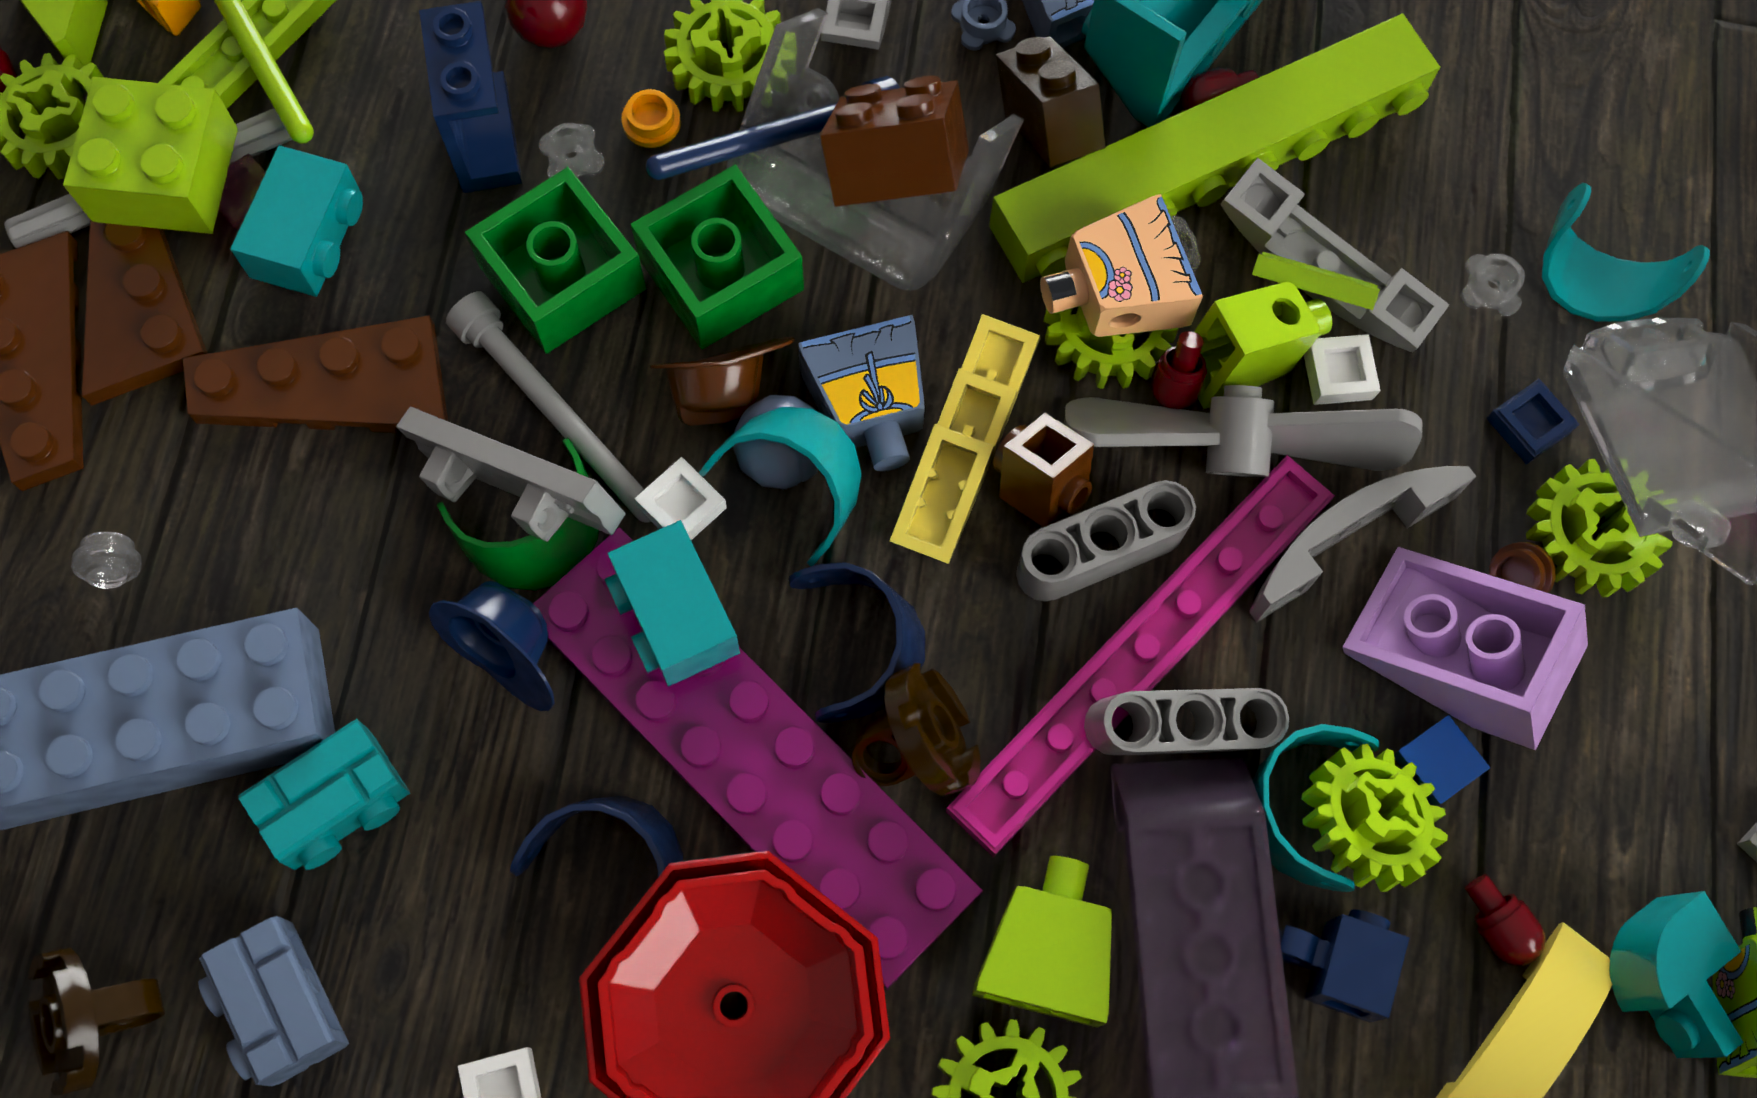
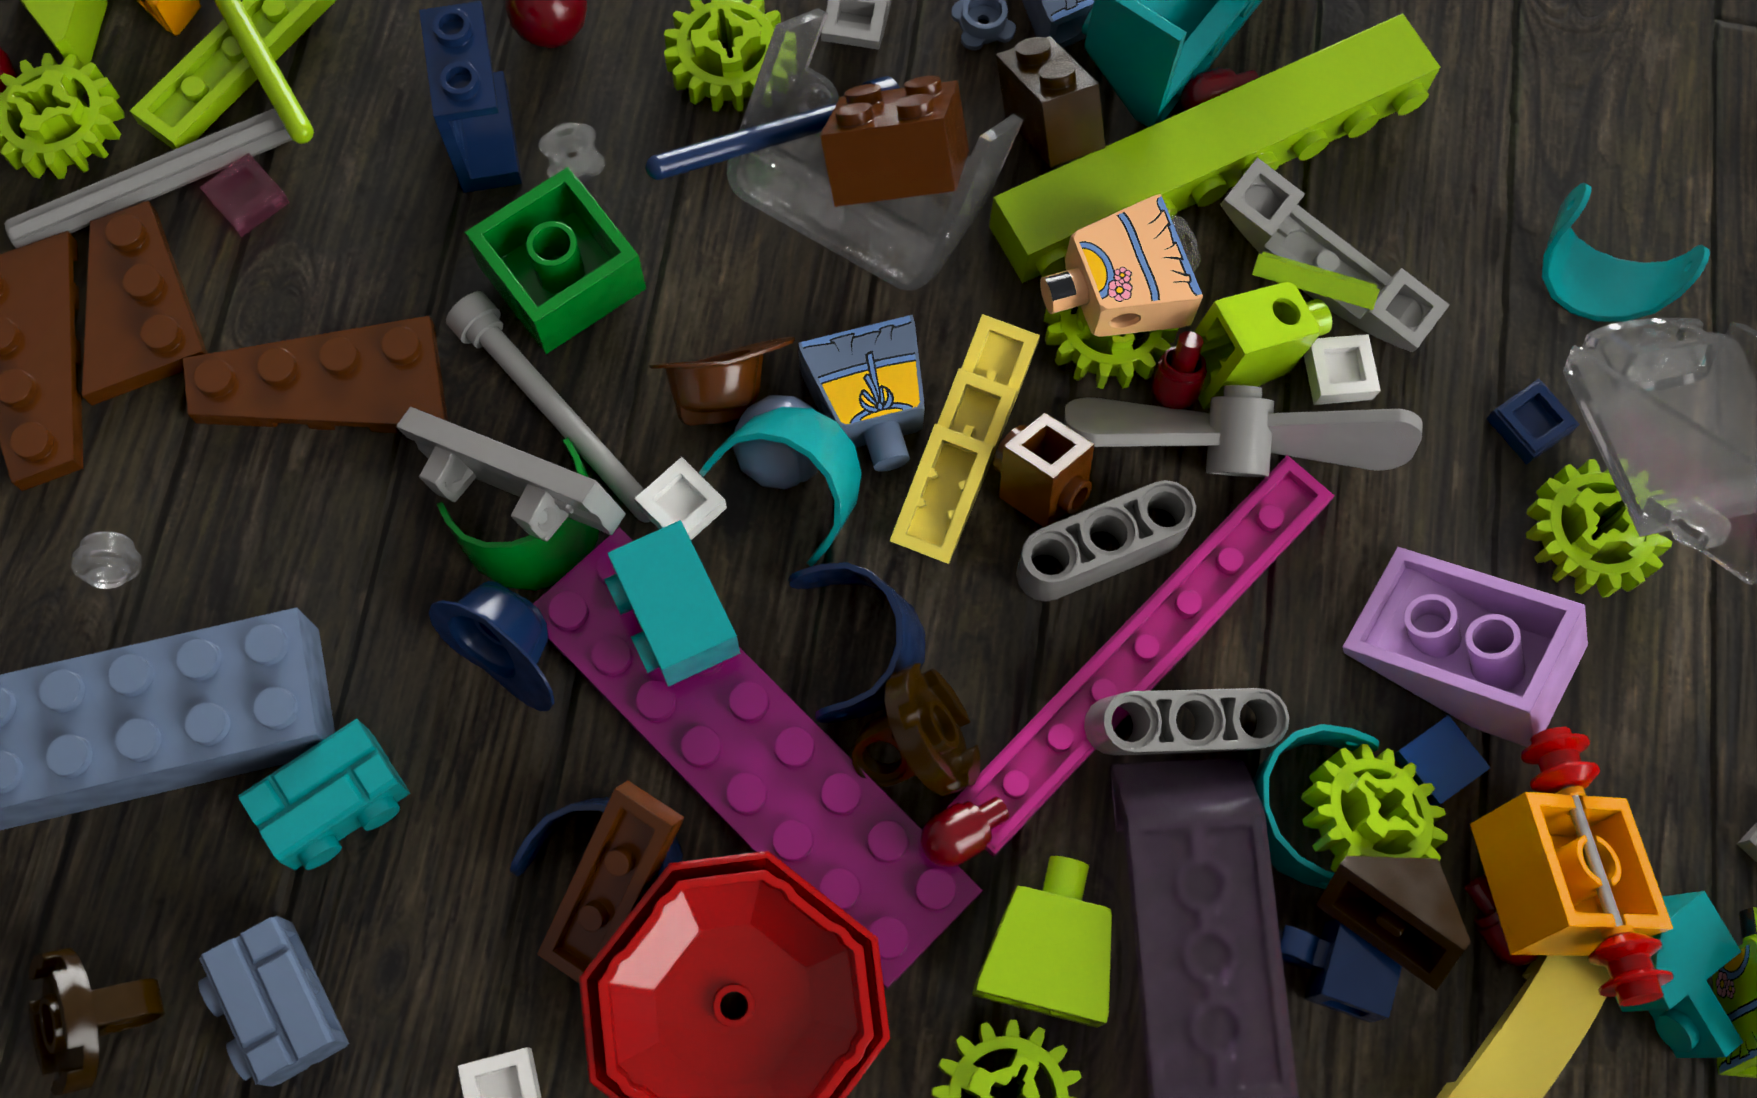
lime brick [63,77,238,234] -> none
teal brick [230,145,363,297] -> none
light orange plate [621,89,681,148] -> none
green brick [630,164,804,350] -> none
light grey slope [1249,466,1476,622] -> none
clear plate [1461,254,1525,316] -> none
reddish brown plate [1489,542,1556,593] -> none
none -> reddish brown plate [537,781,685,984]
none -> dark red cylinder [921,796,1009,867]
none -> dark brown slope [1316,856,1471,991]
none -> light orange brick [1470,727,1674,1006]

